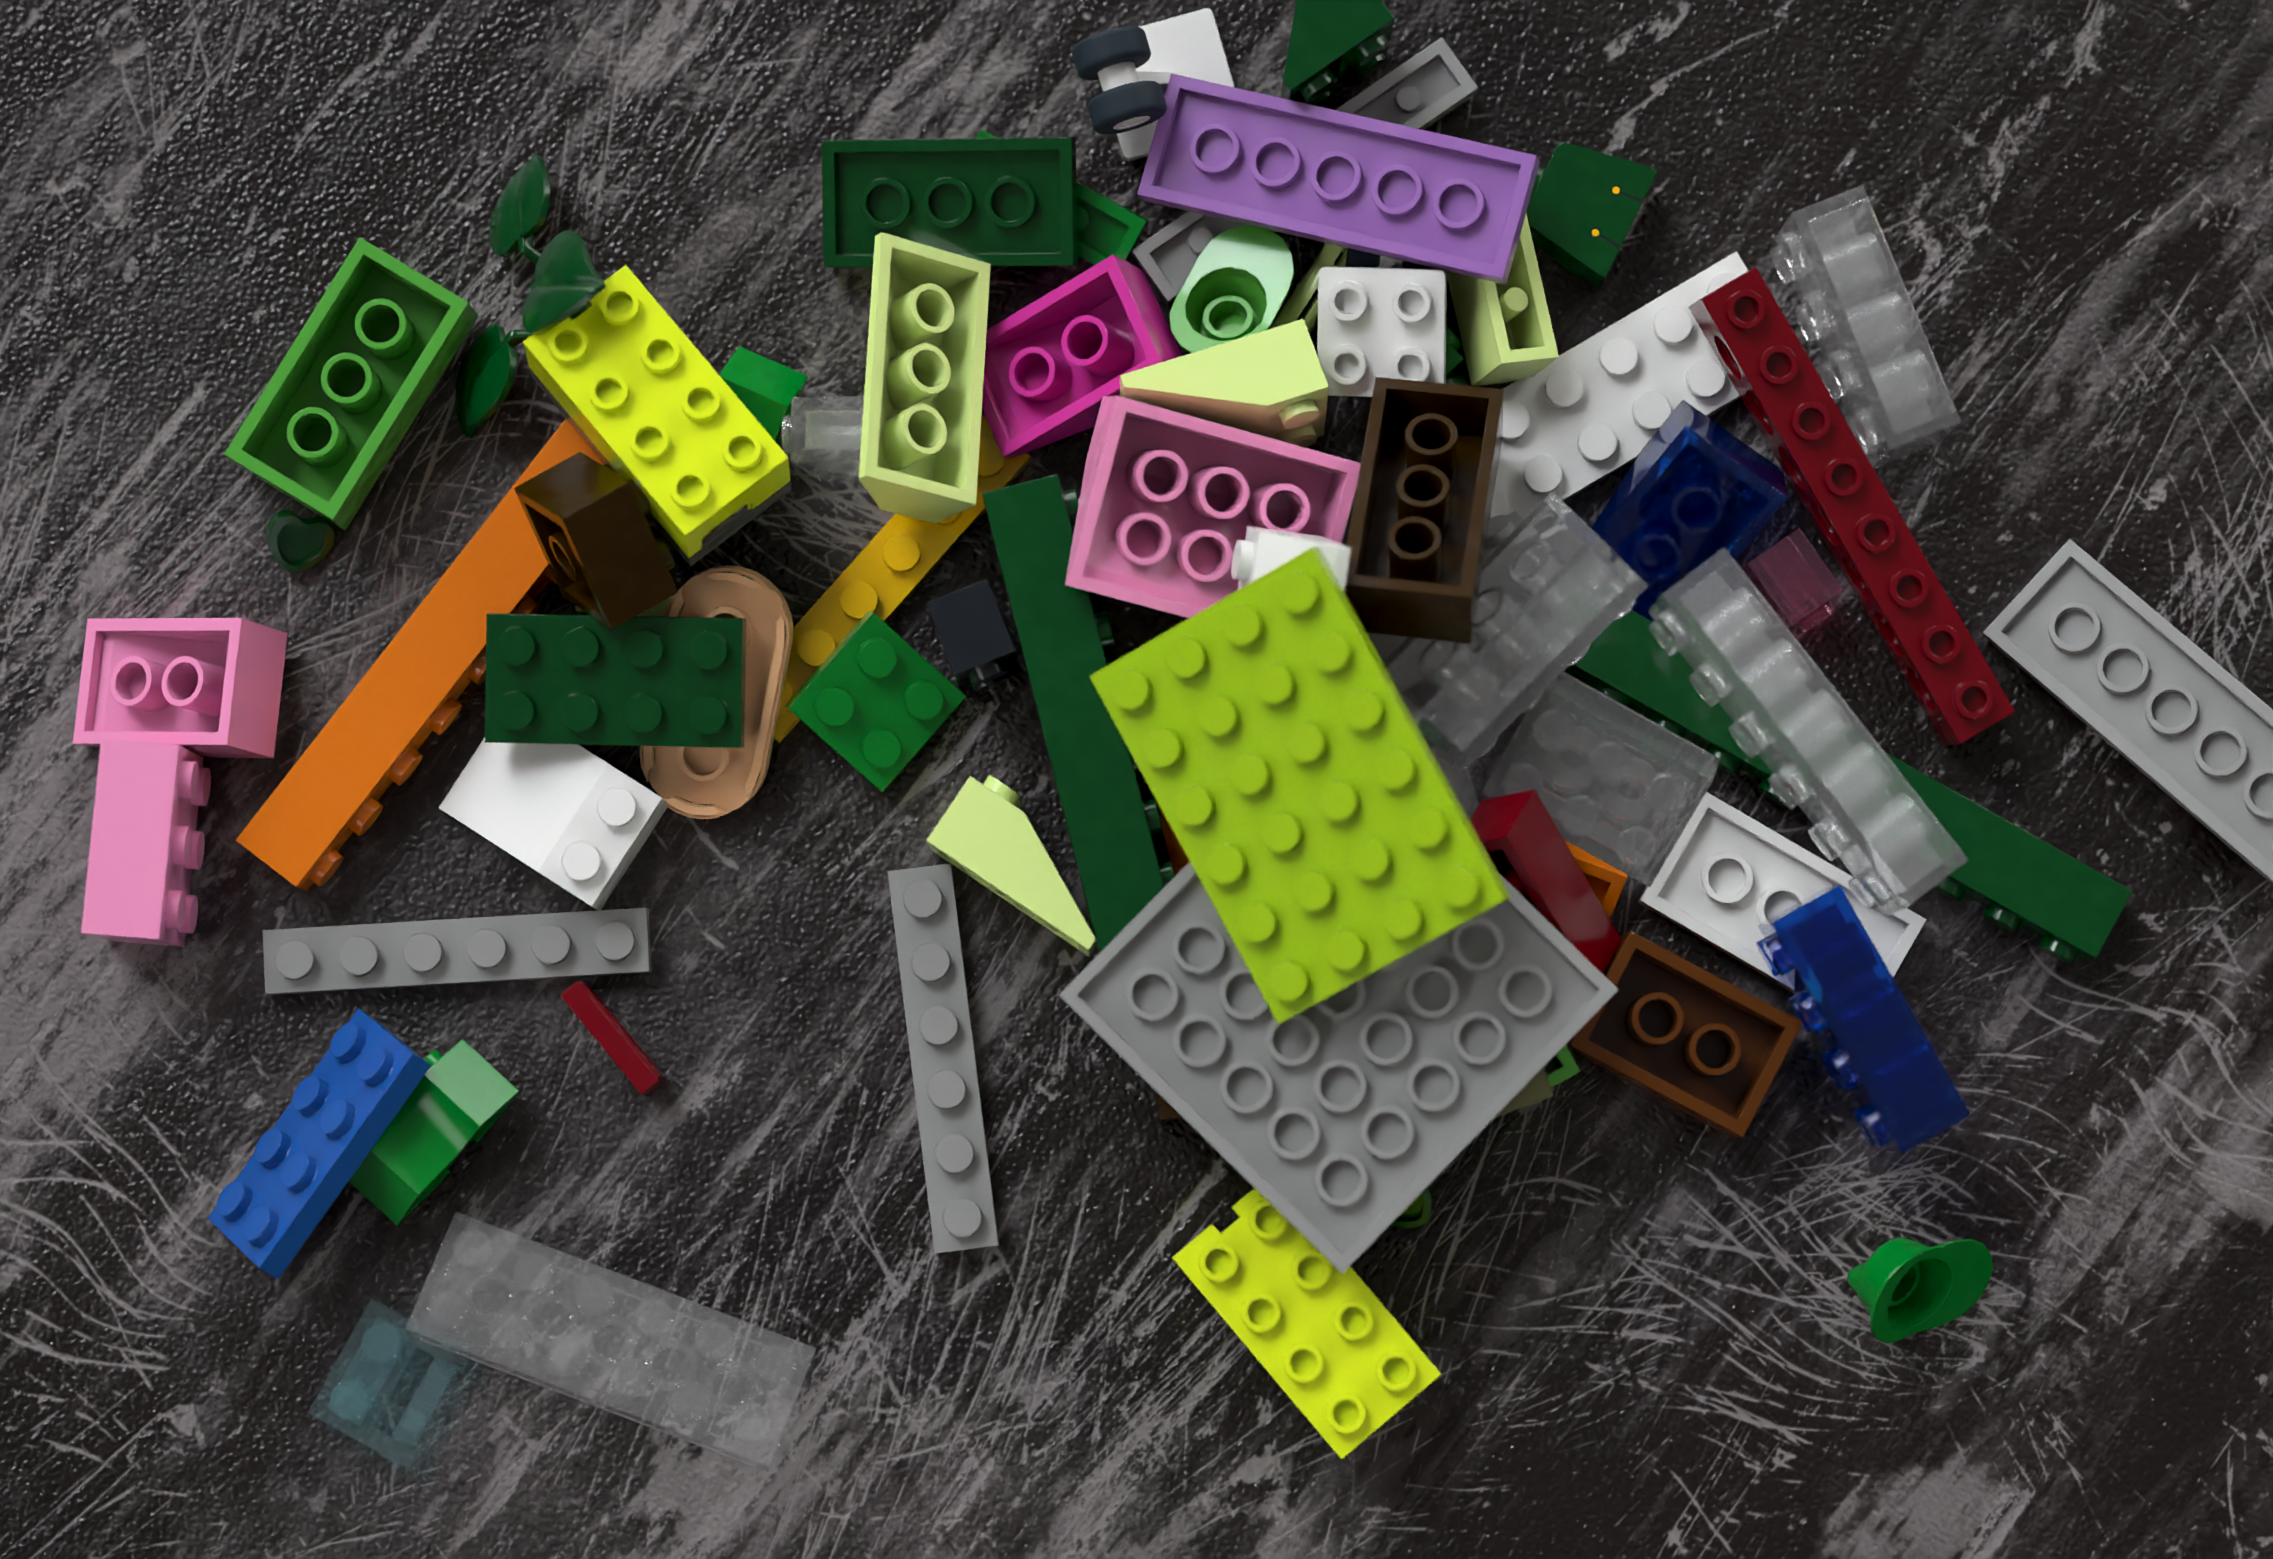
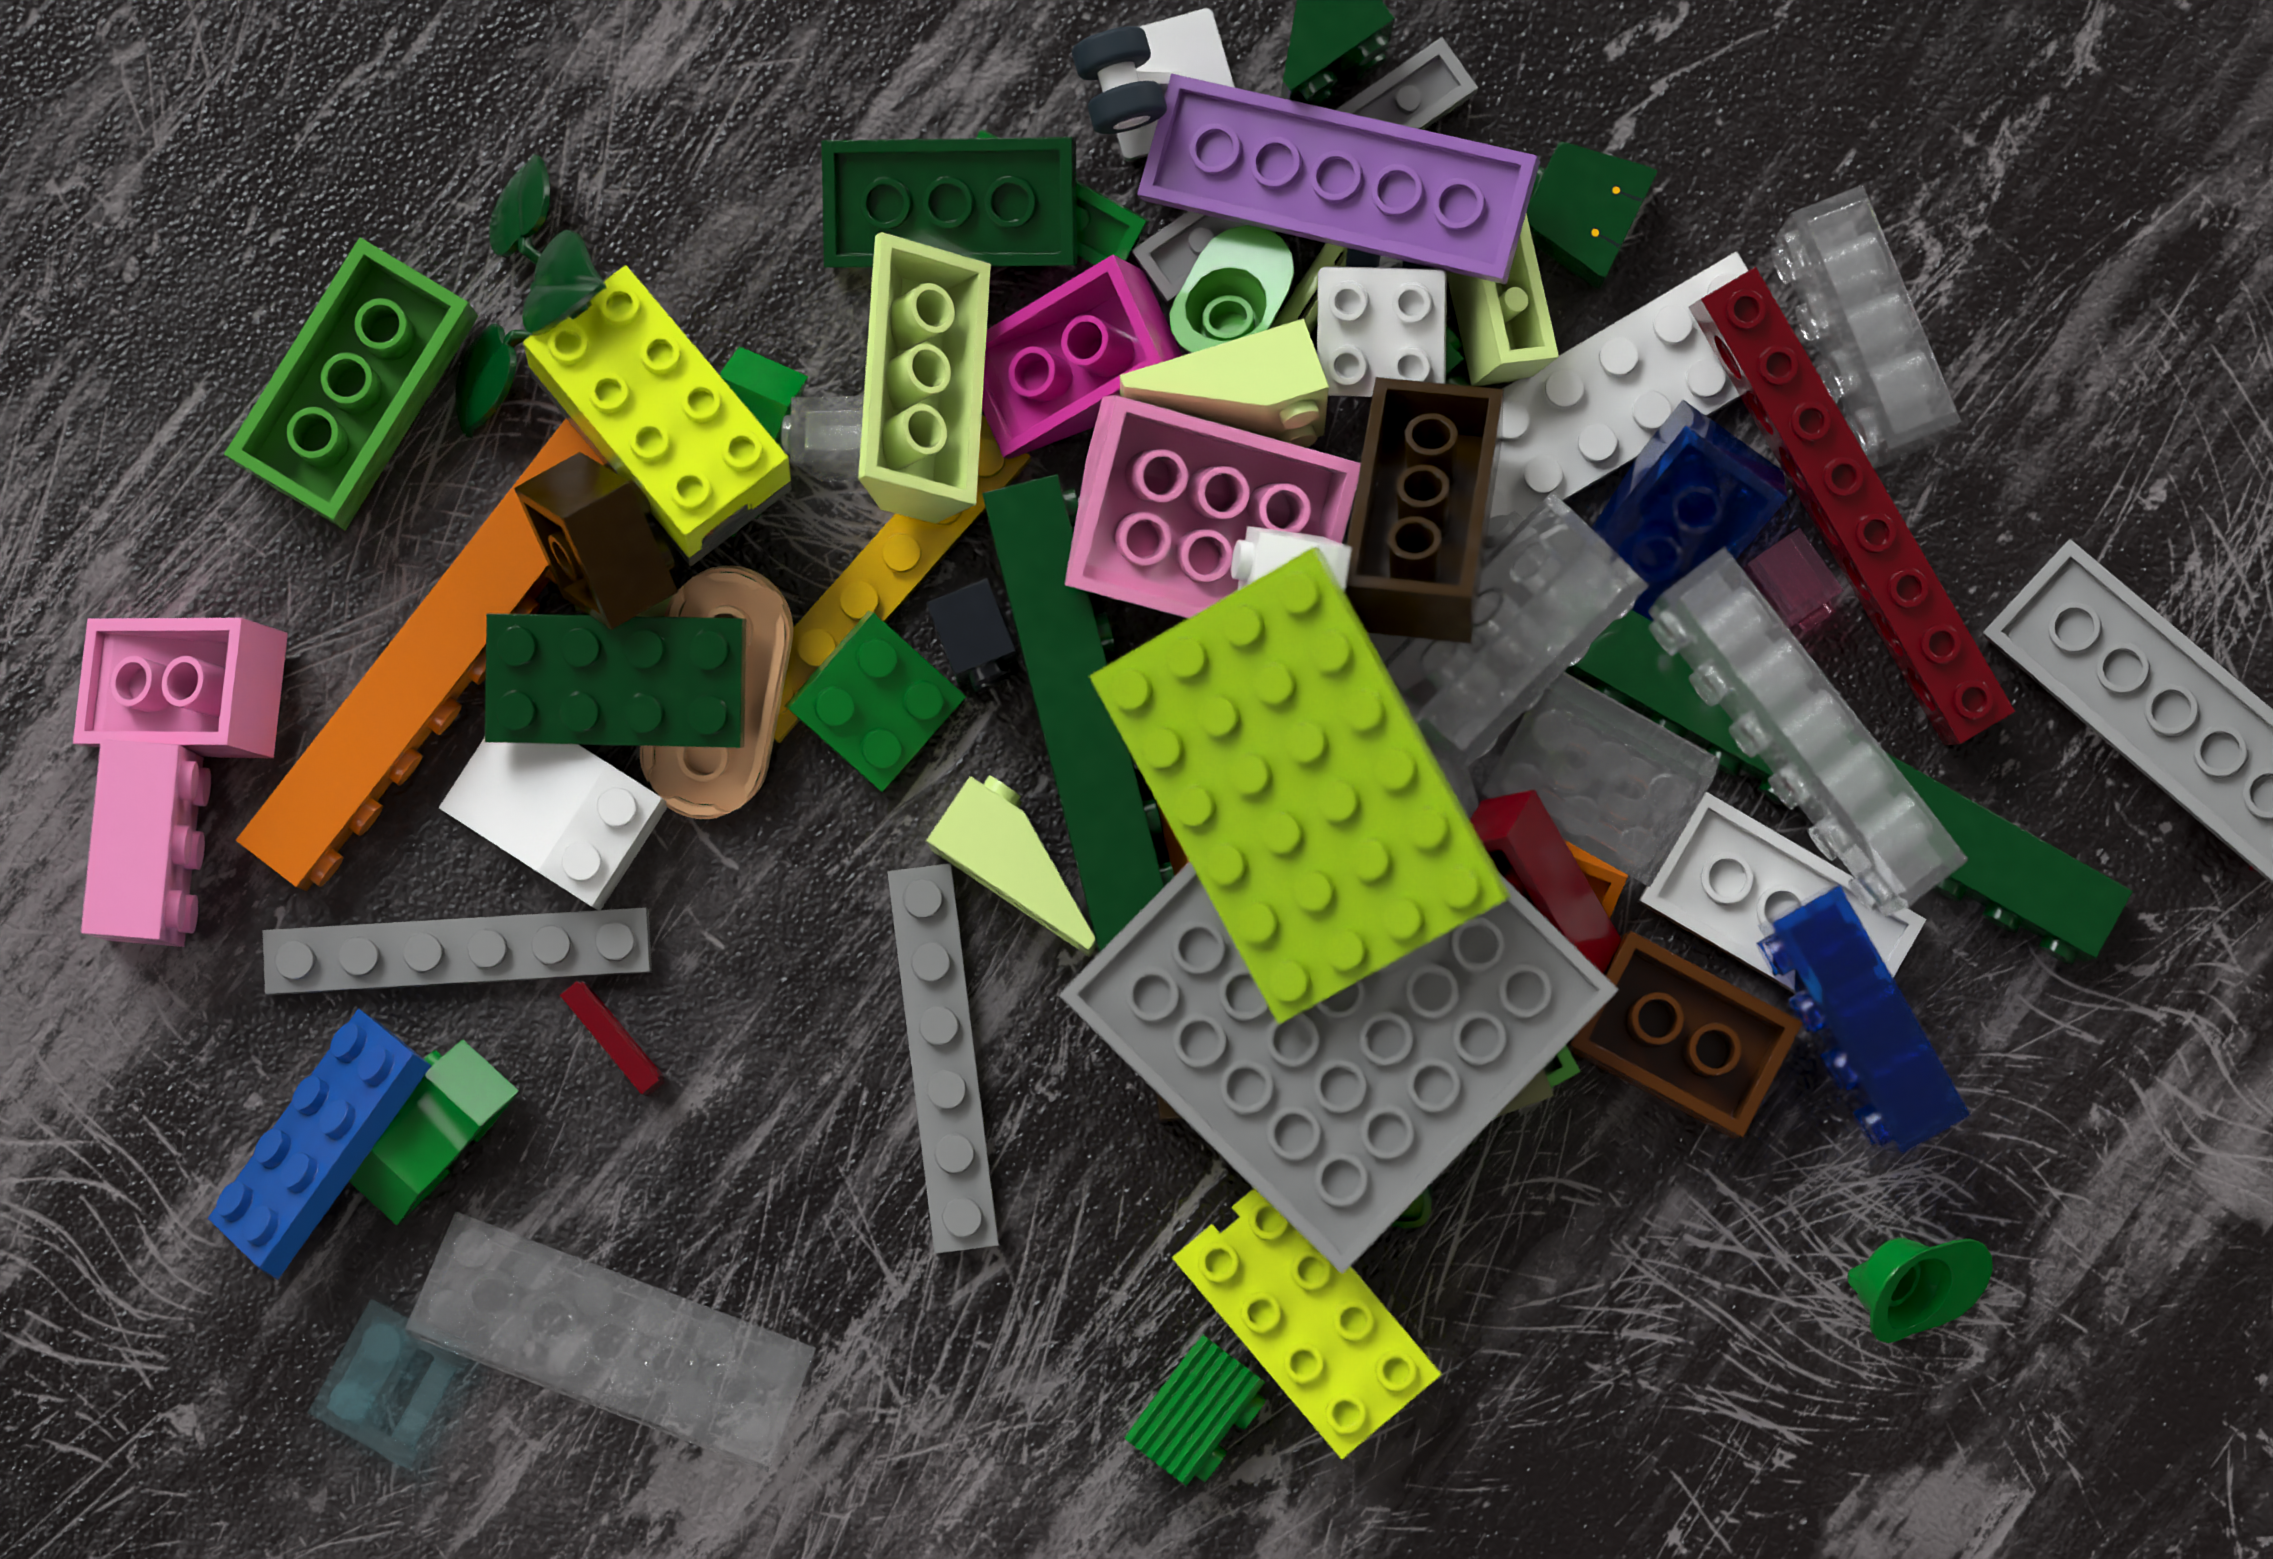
dark green piece [265,510,335,573] -> none
none -> green brick [1124,1334,1267,1486]

